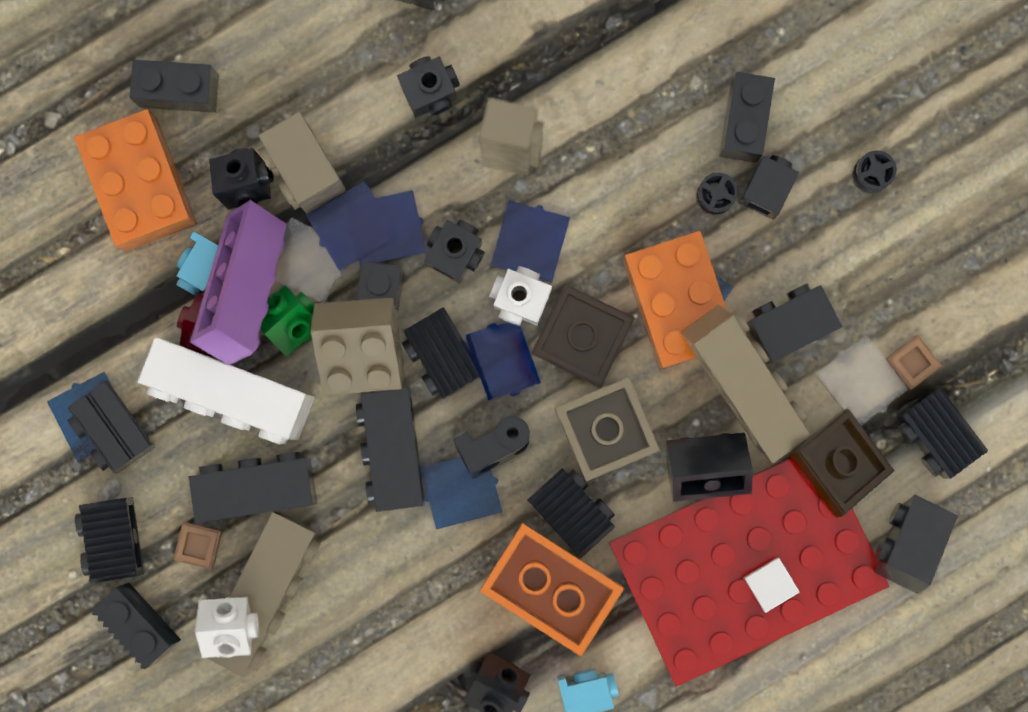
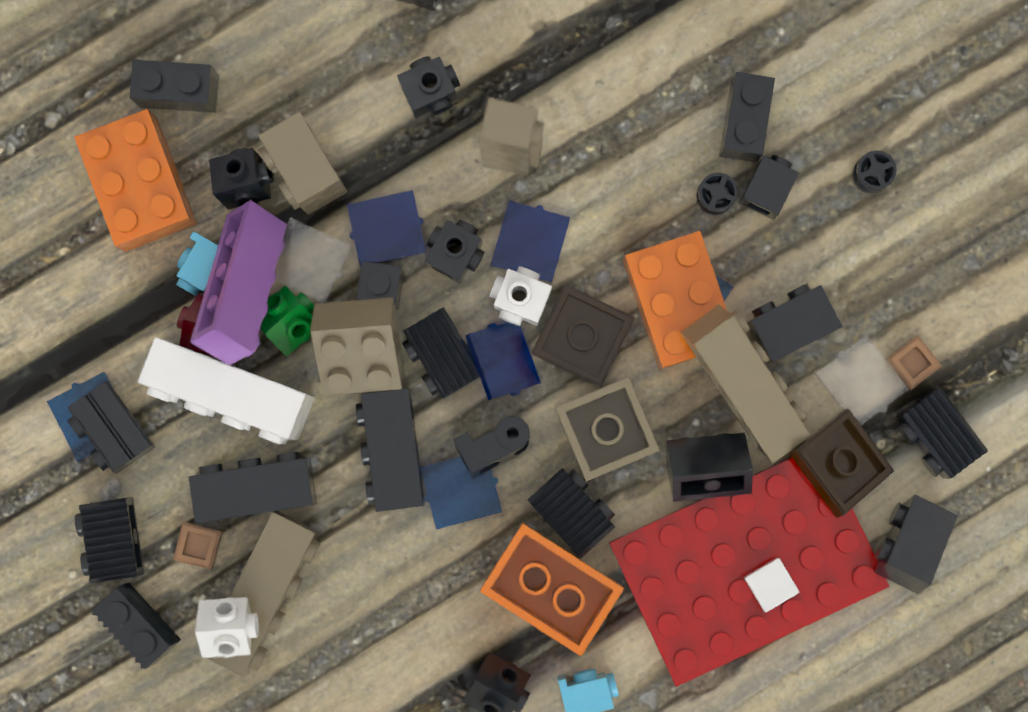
clear blue piece [306,181,398,271] -> none

